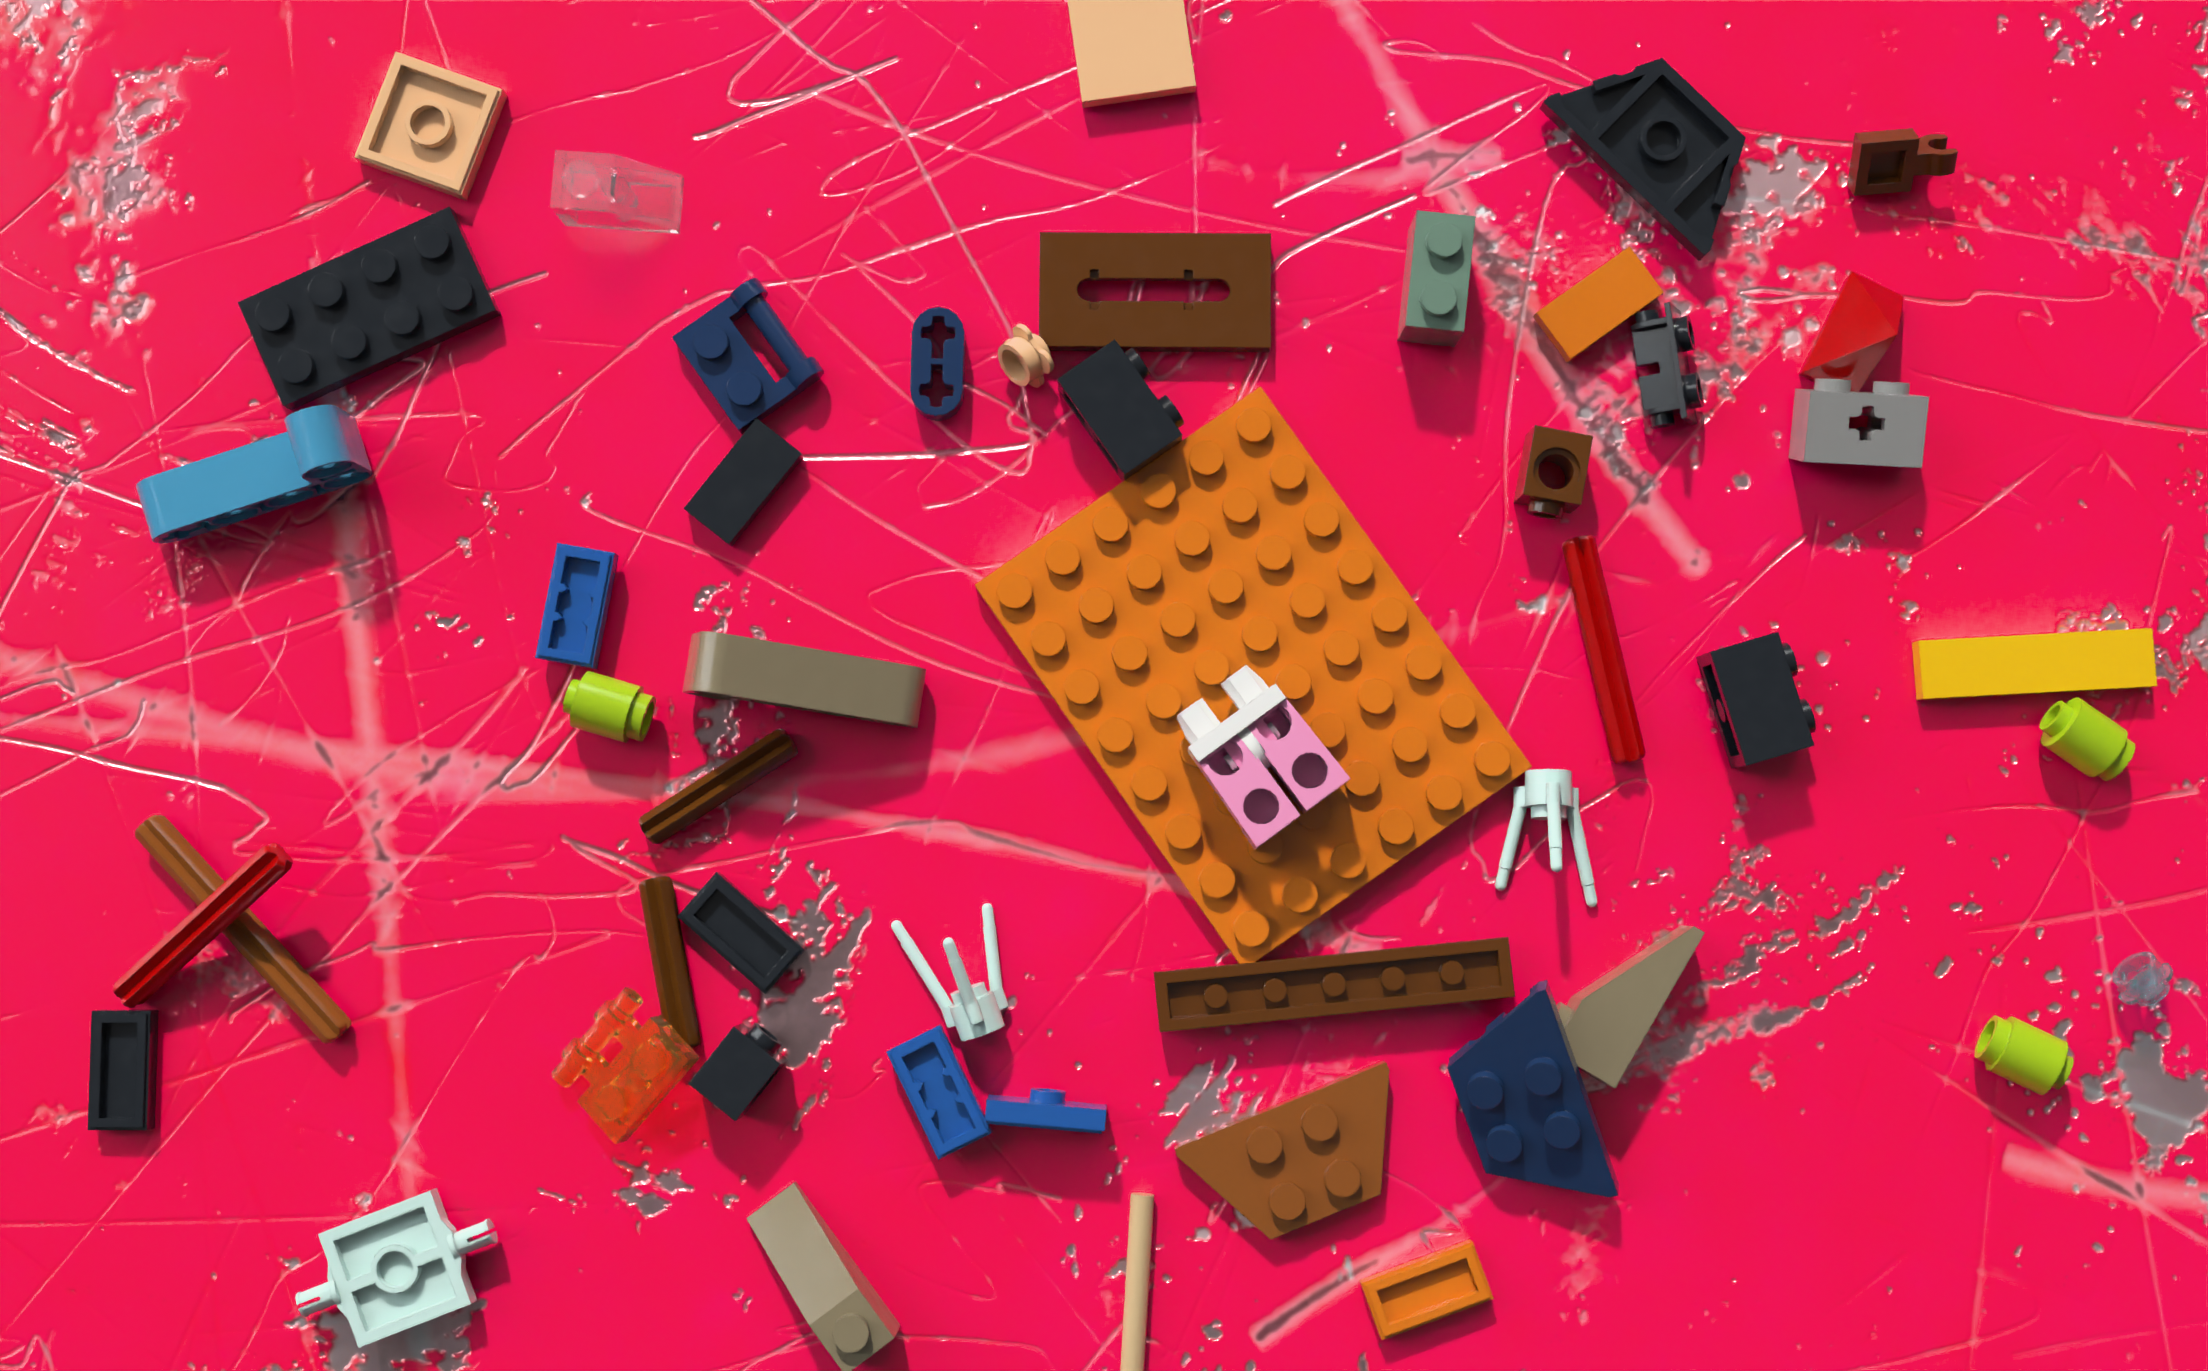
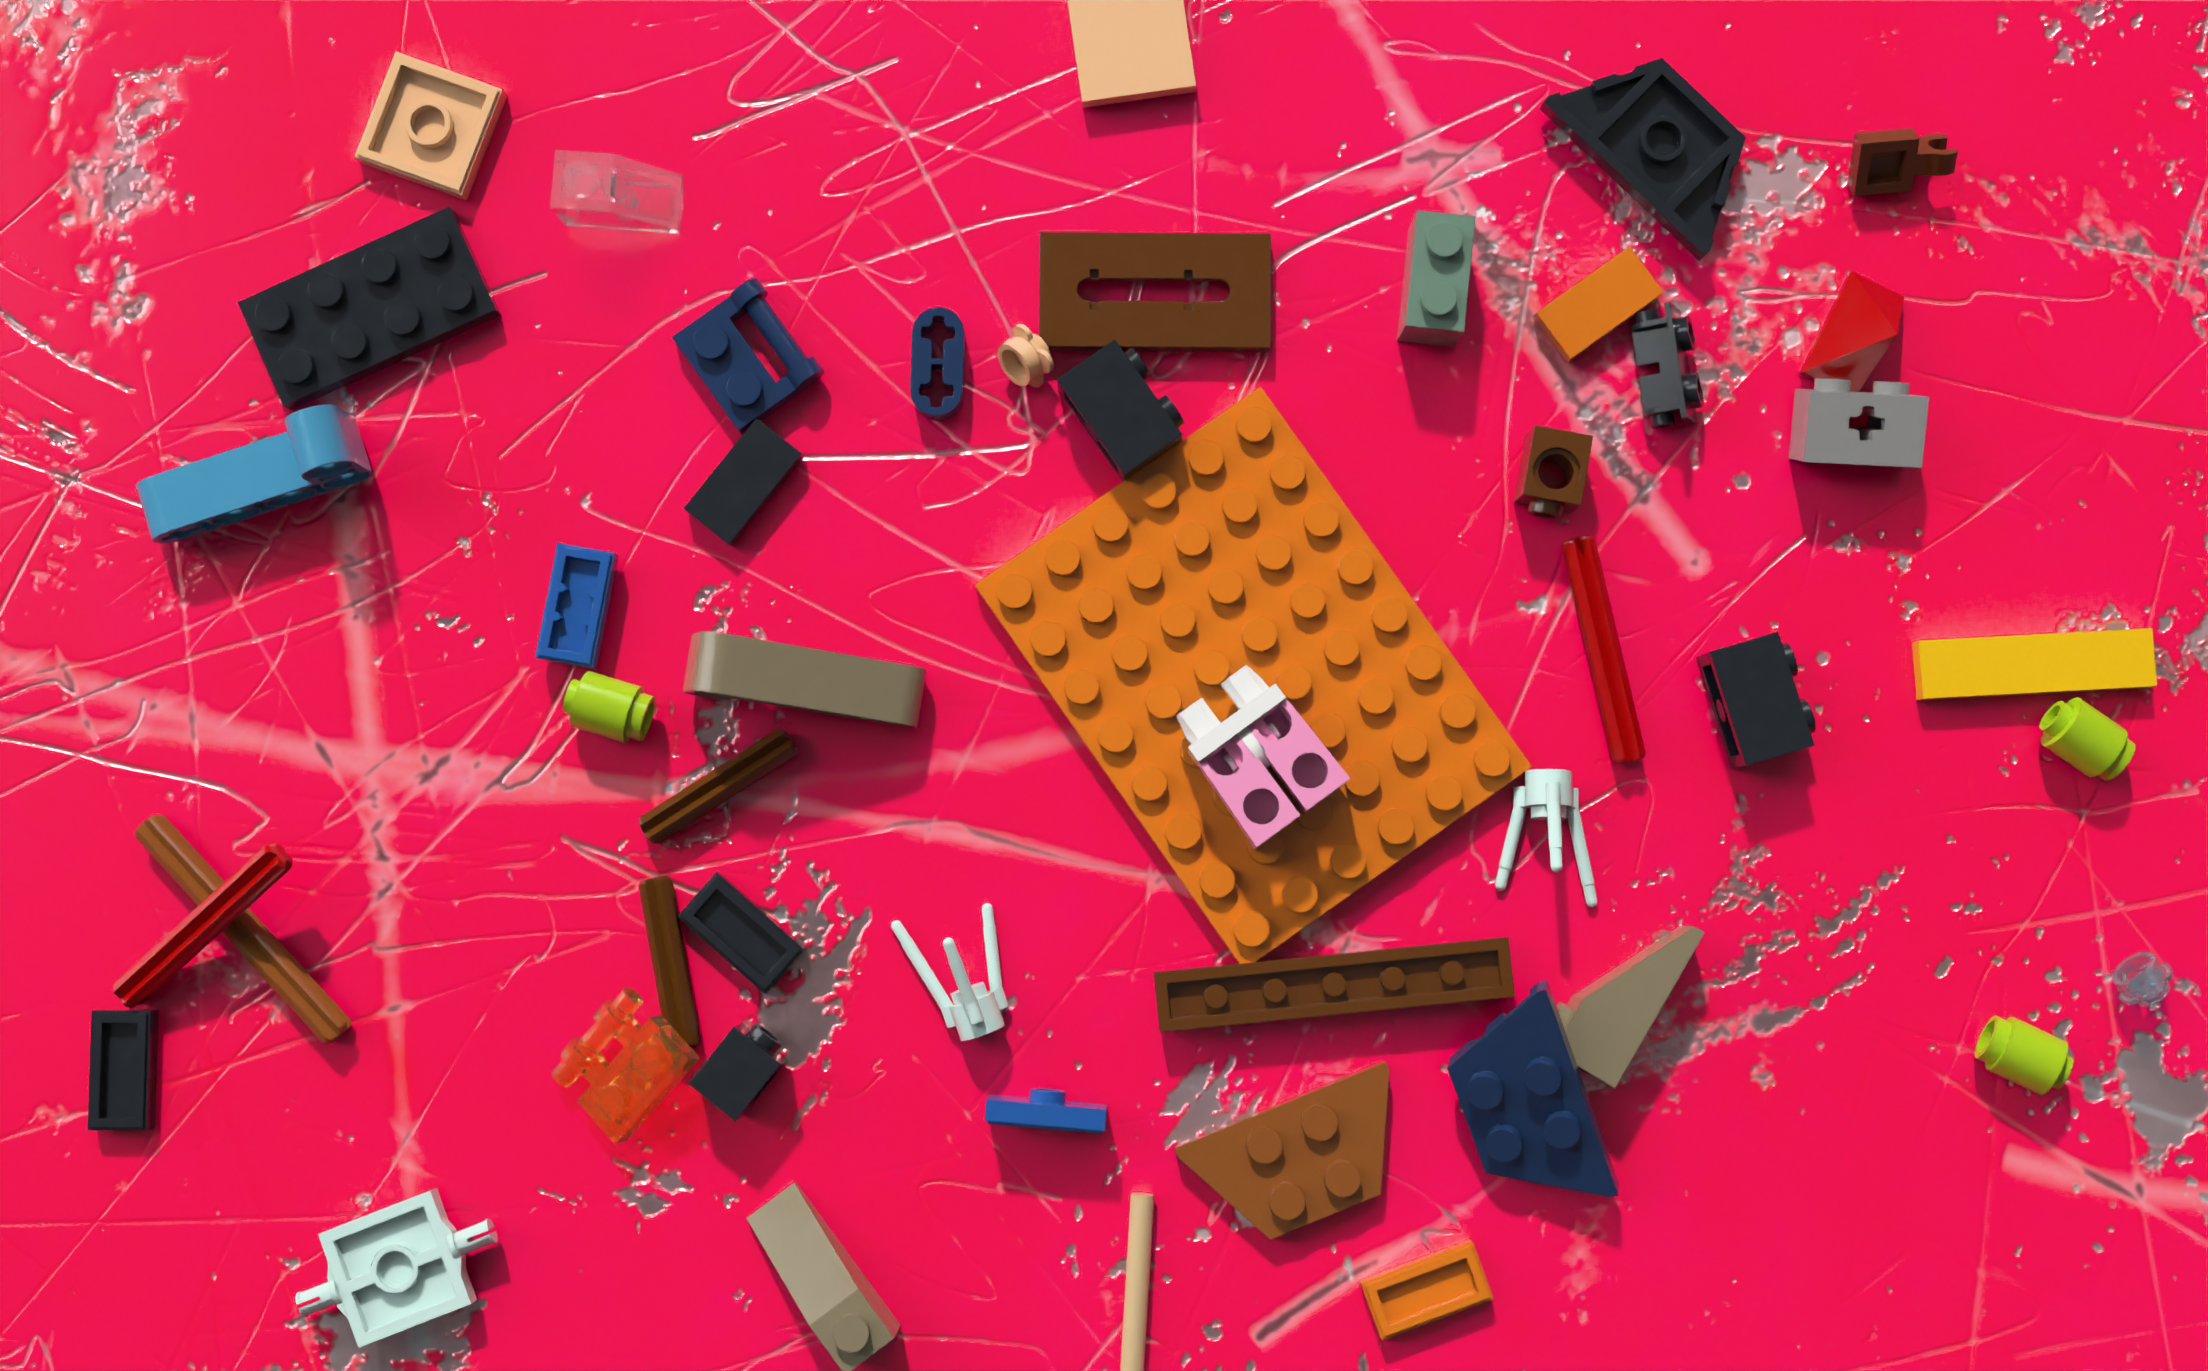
blue plate [886,1024,993,1160] -> none

